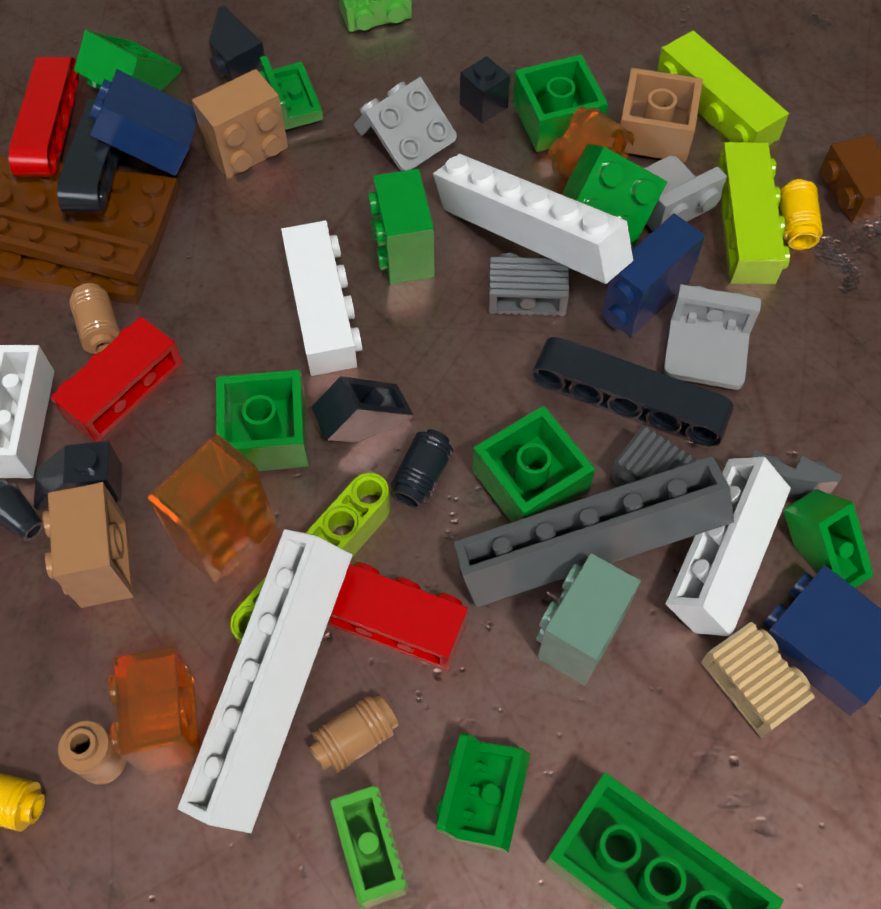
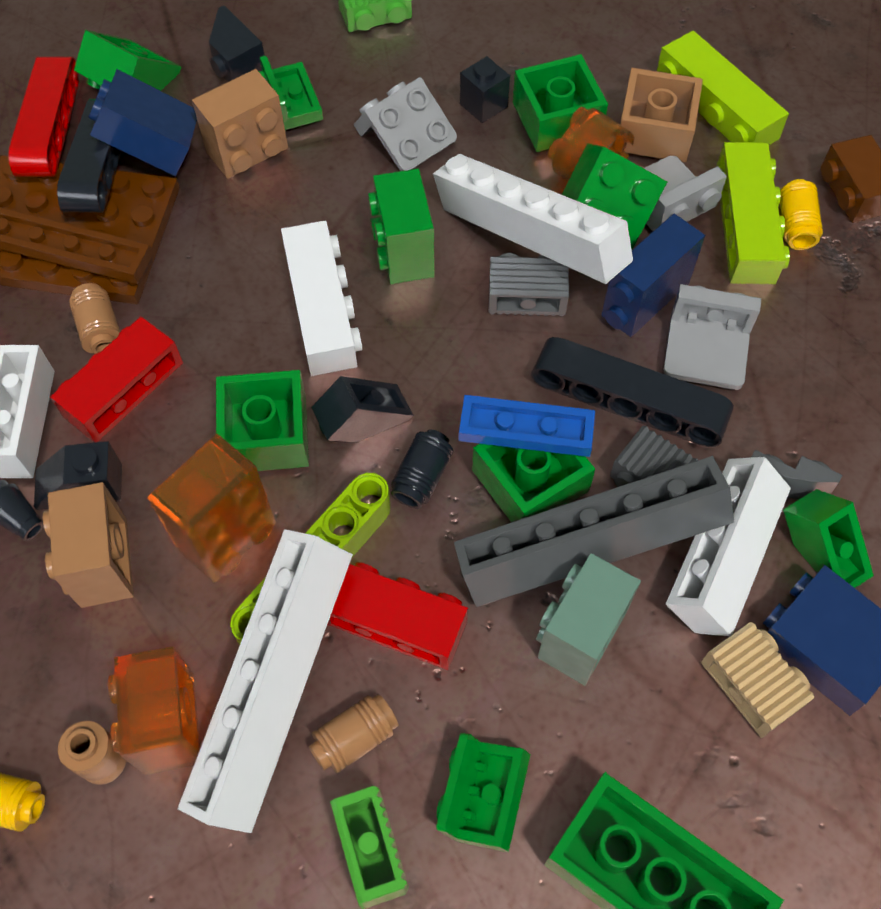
none -> blue plate [459,395,595,457]

